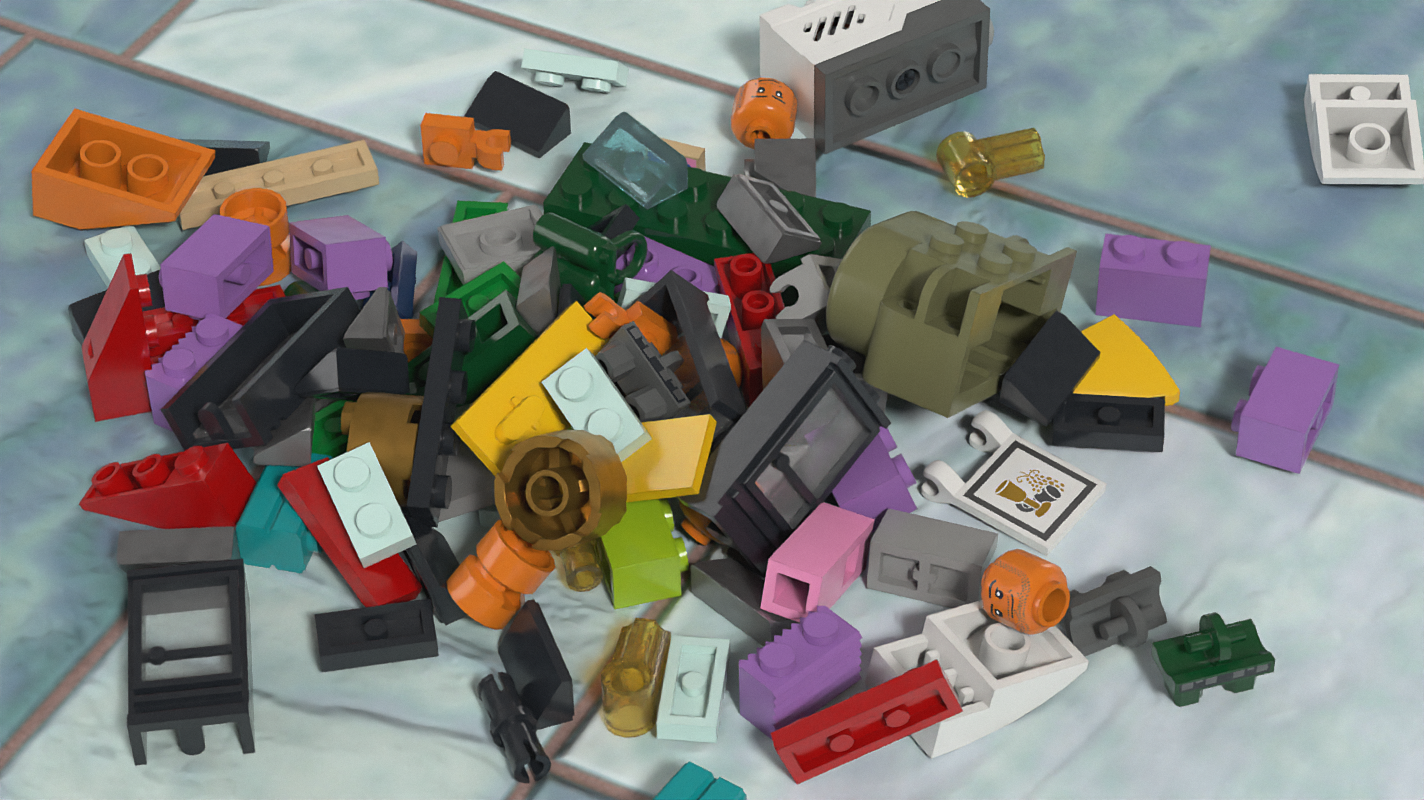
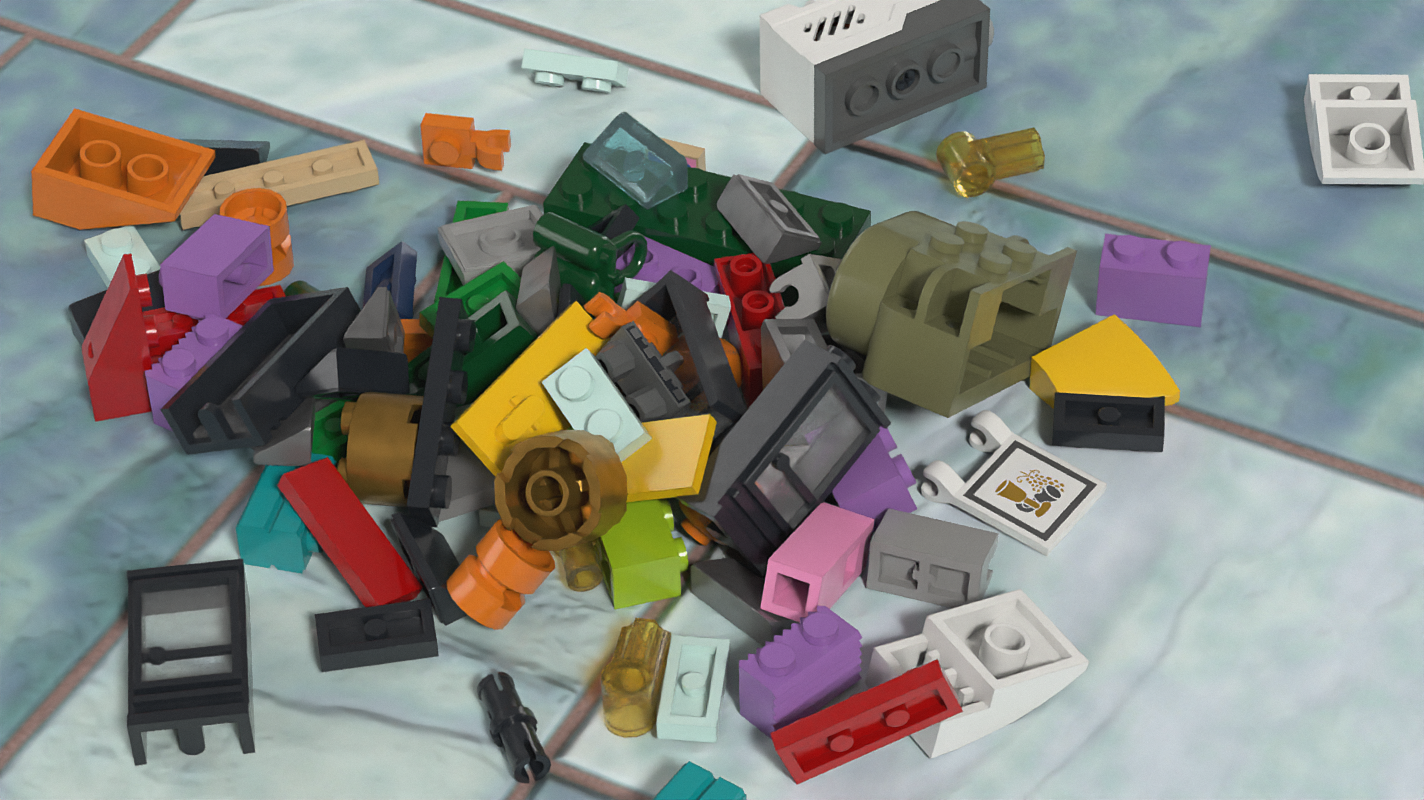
red slope [79,443,257,531] -> none
flat silver slope [116,526,240,574] -> none
medium lavender brick [289,215,393,300] -> none
light aqua plate [317,442,416,568] -> none
black slope [464,71,571,158] -> none
black slope [498,599,575,730] -> none
orange head [731,77,797,150] -> none
flat silver slope [744,138,816,197] -> none
orange head [981,549,1070,635] -> none
black slope [999,310,1101,426] -> none
dark grey hips [1059,566,1167,657] -> none
dark green hips [1151,612,1275,707] -> none
medium lavender brick [1231,347,1339,474] -> none

